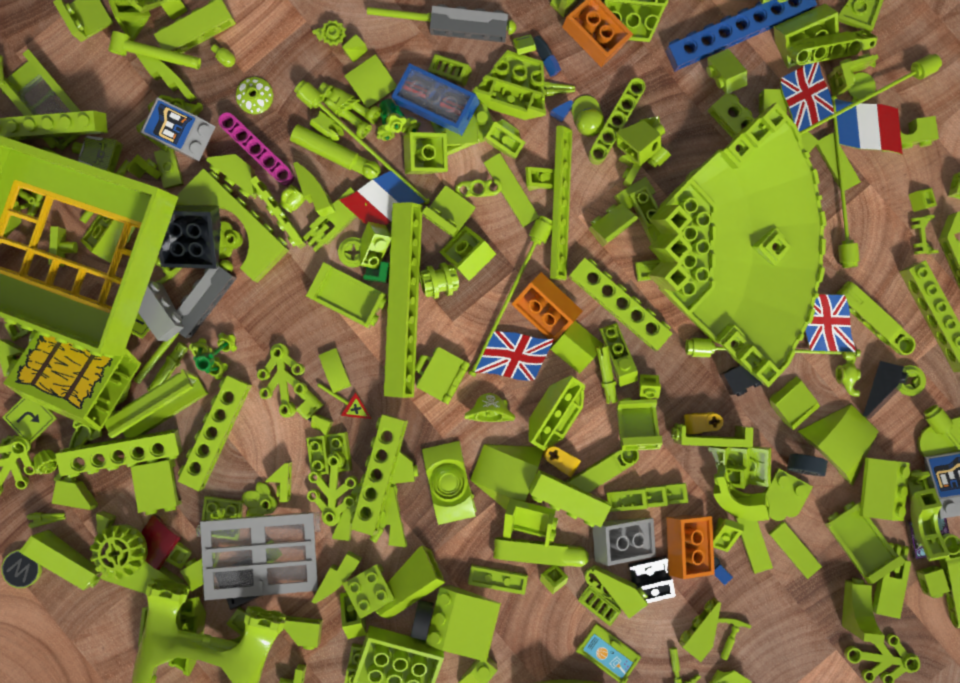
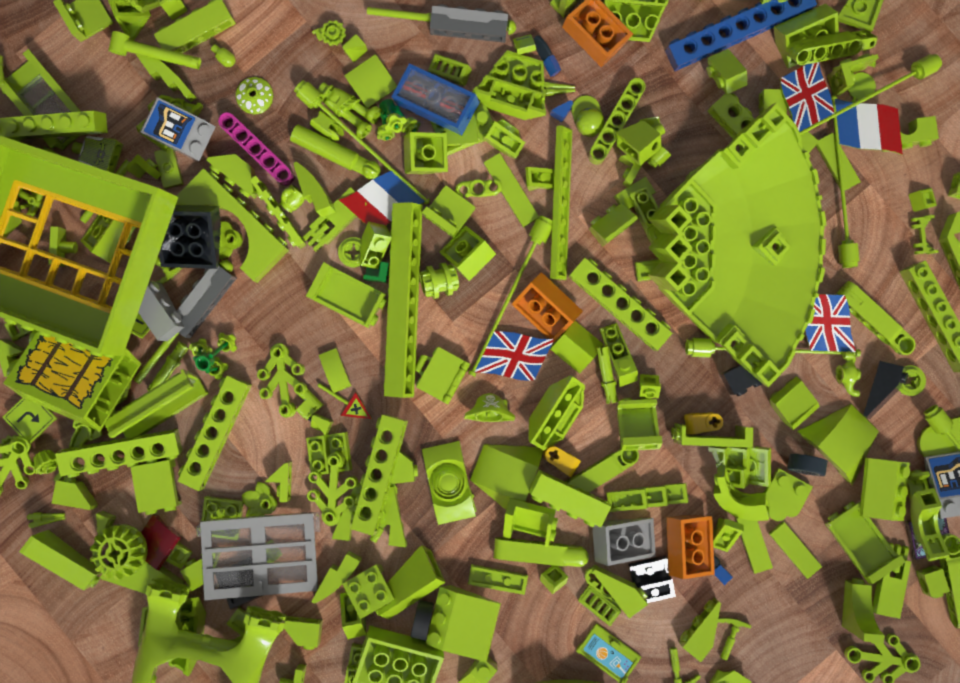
black tile [1,549,42,588] -> none

